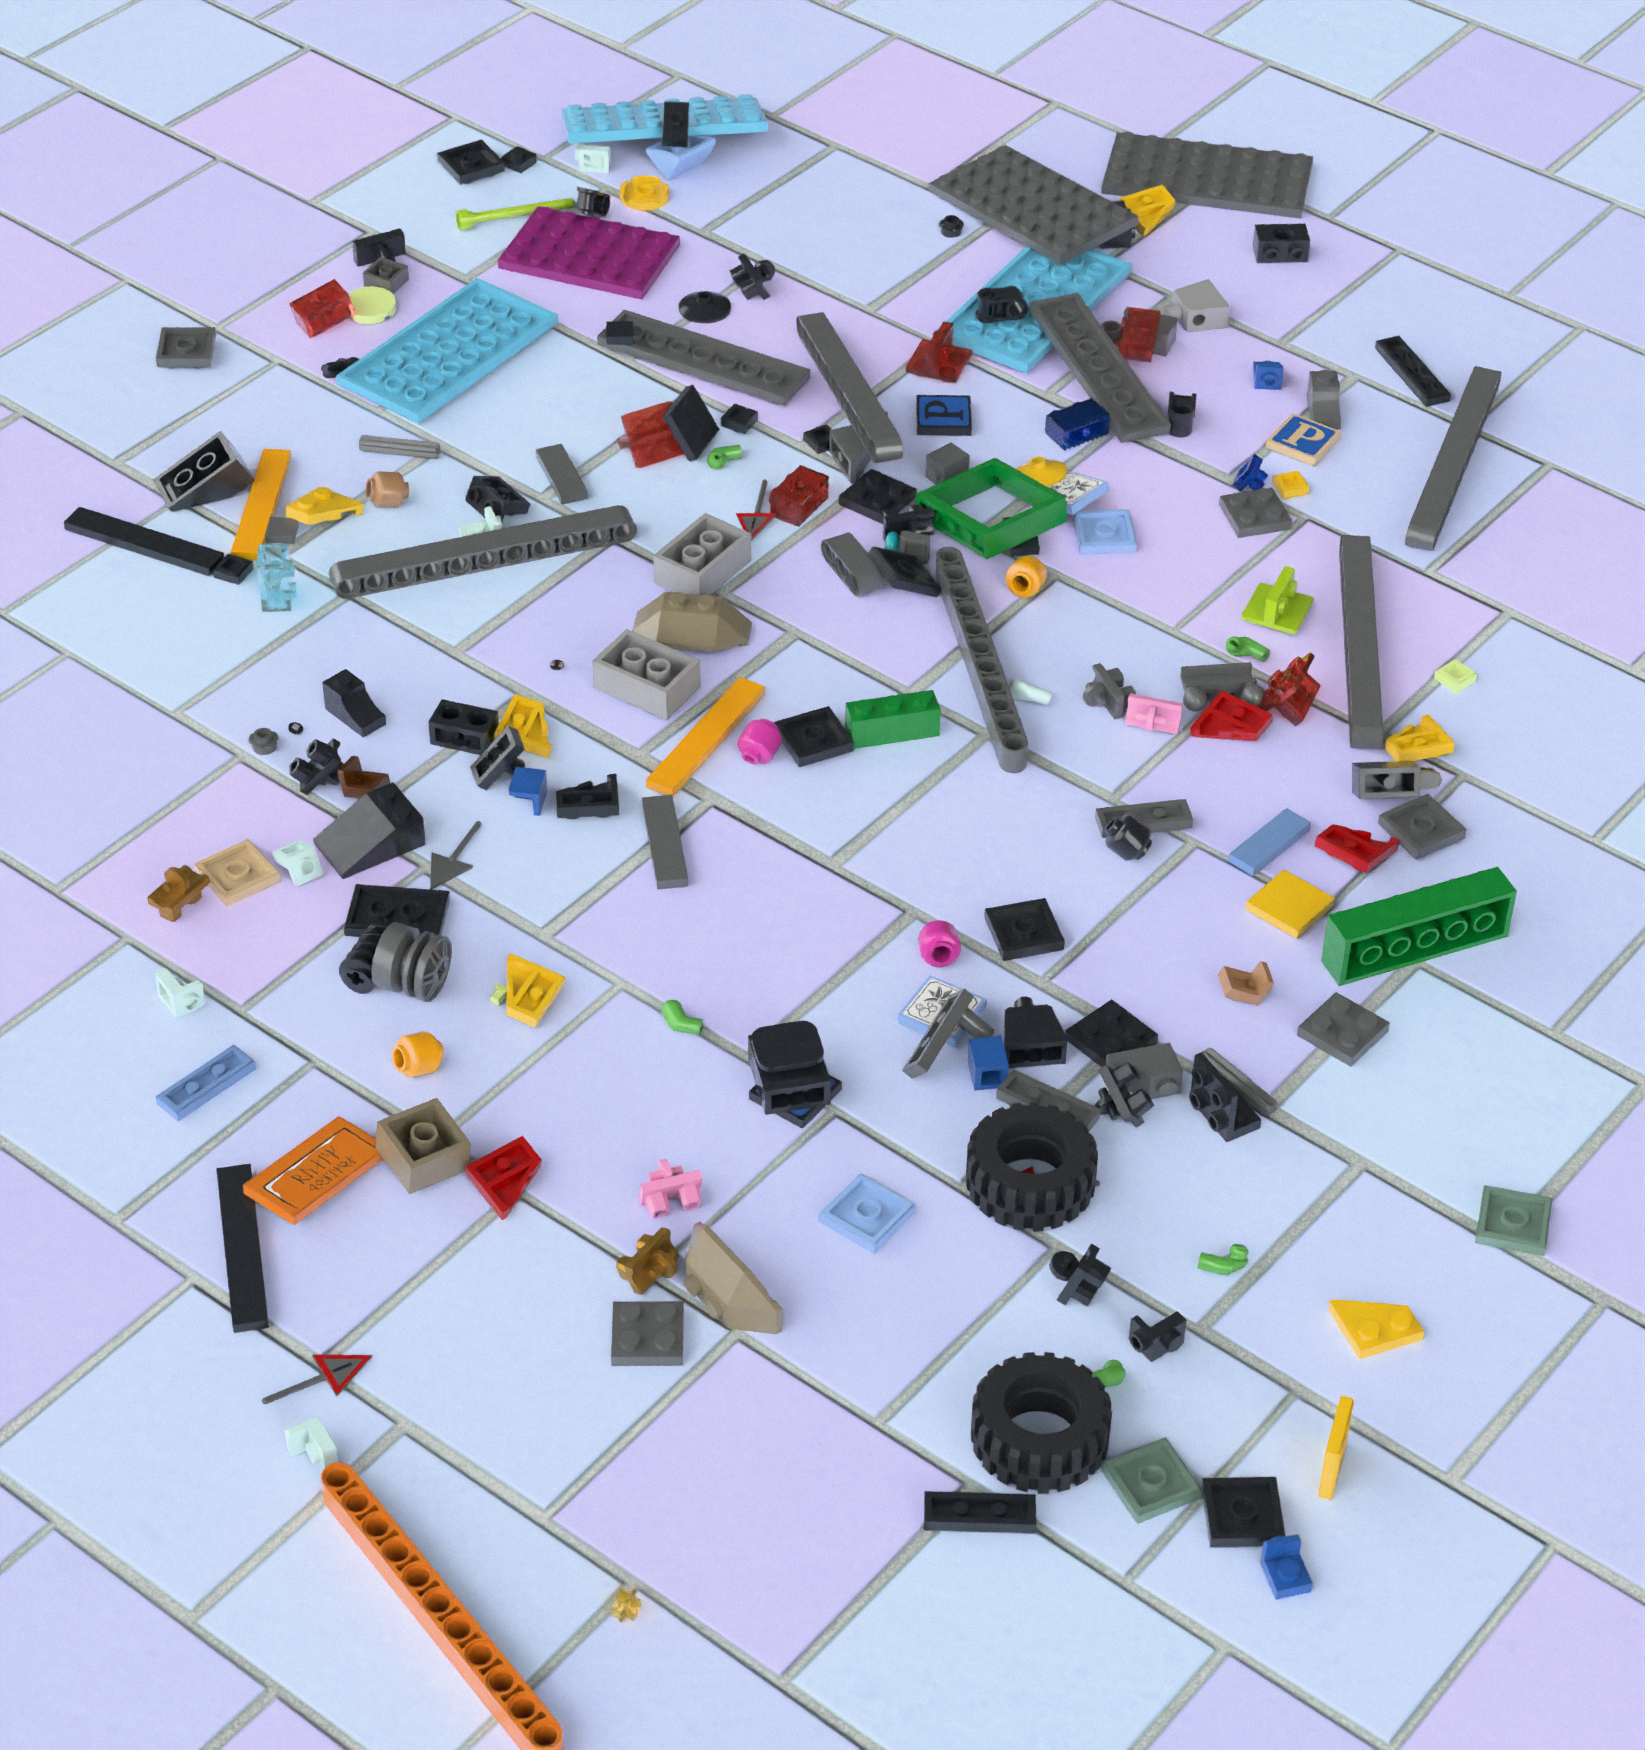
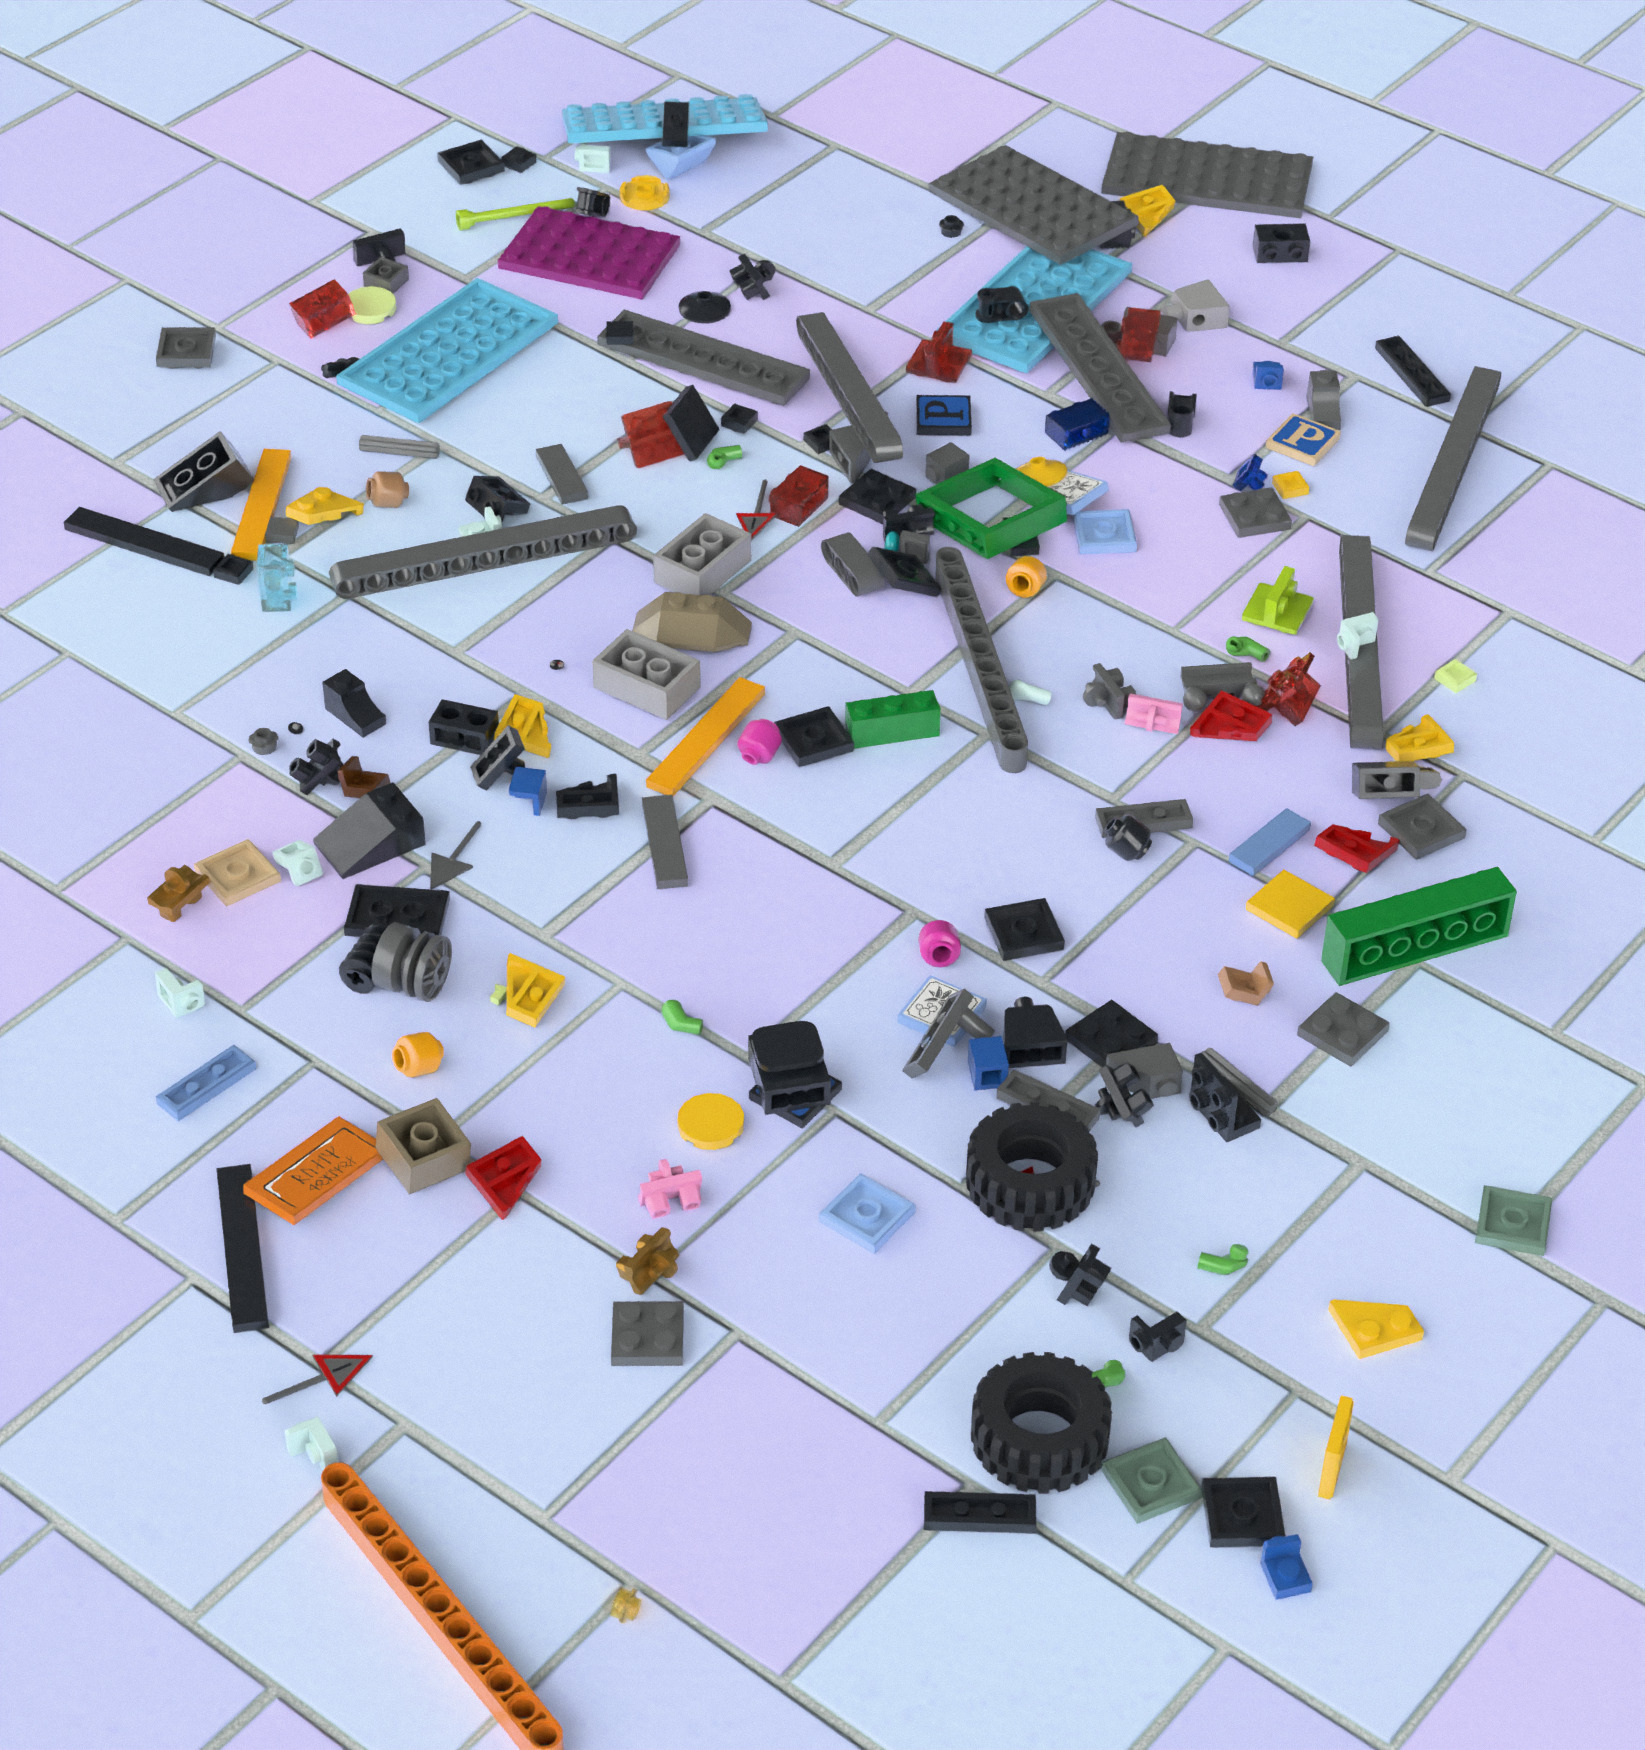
wedge [684,1221,782,1334] -> none
none -> yellow tile [677,1093,744,1150]
none -> light aqua bracket [1337,612,1379,660]

